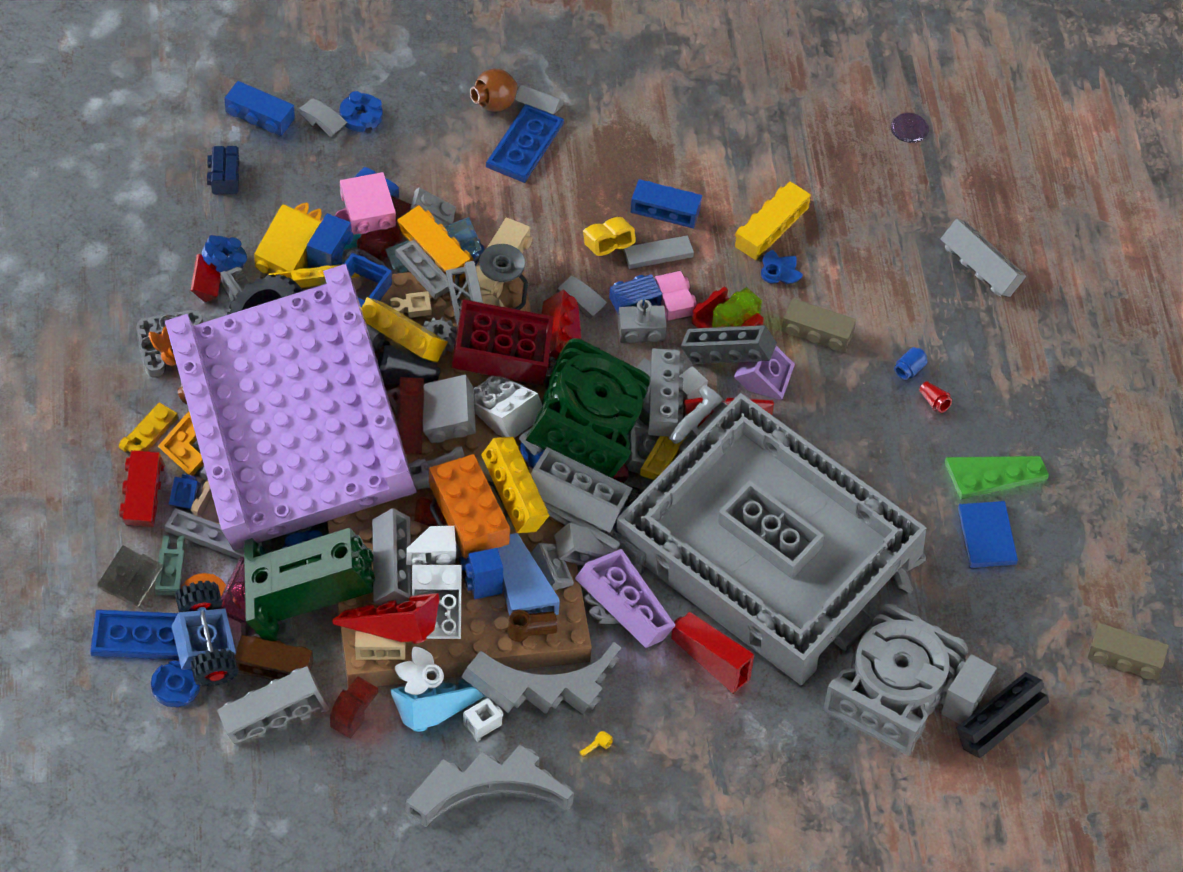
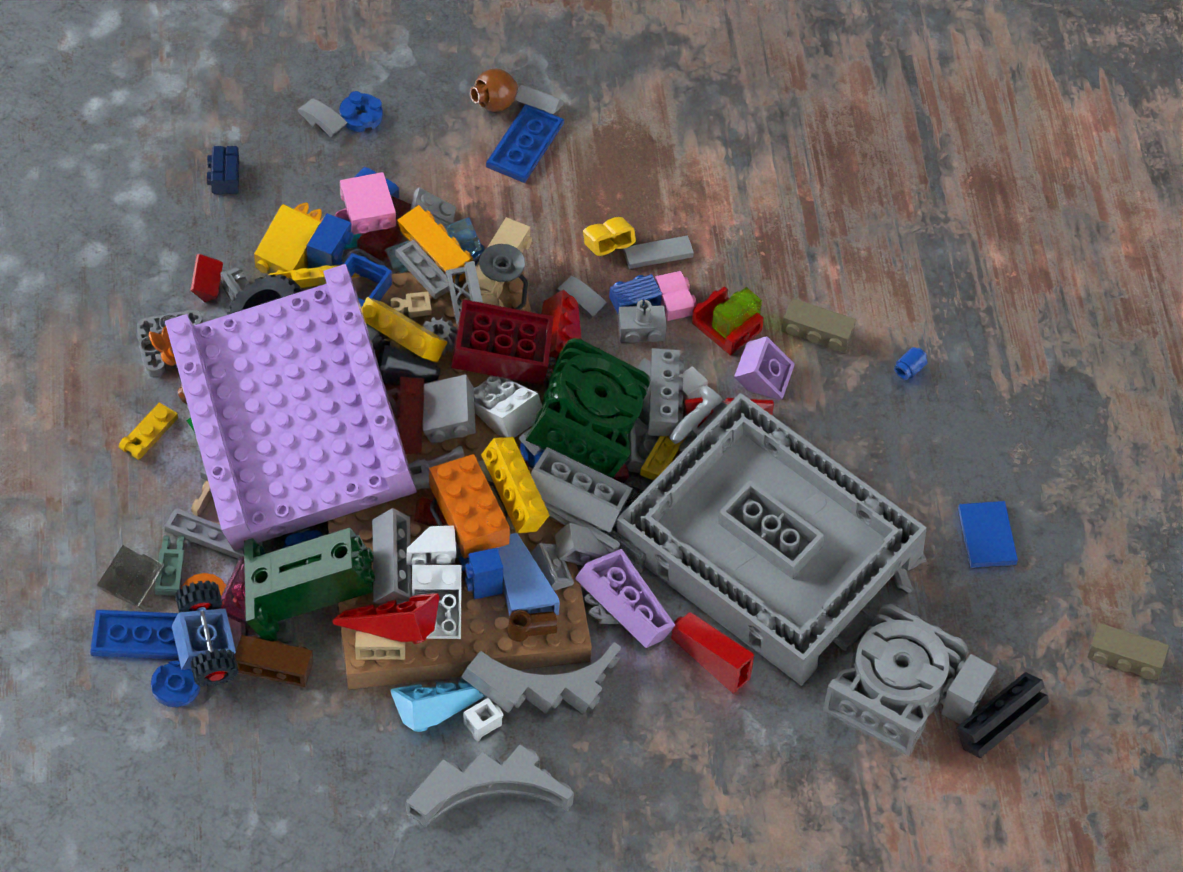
red wedge [119,450,165,527] -> none
light orange plate [158,411,204,476] -> none
blue bracket [169,474,201,509] -> none
blue plate [202,235,247,272] -> none
light grey wedge [217,666,330,744] -> none
blue brick [224,81,295,136] -> none
clear red brick [330,676,378,739] -> none
white plate [395,647,444,695] -> none
yellow hand [579,731,613,757] -> none
blue brick [630,179,702,229] -> none
dark grey brick [681,325,777,364] -> none
yellow brick [735,181,811,260] -> none
blue plate [761,250,803,284] -> none
clear purple piece [891,113,929,143] -> none
red cone [919,381,952,413] -> none
light grey brick [941,218,1027,297] -> none
bright green wing [945,456,1049,500] -> none

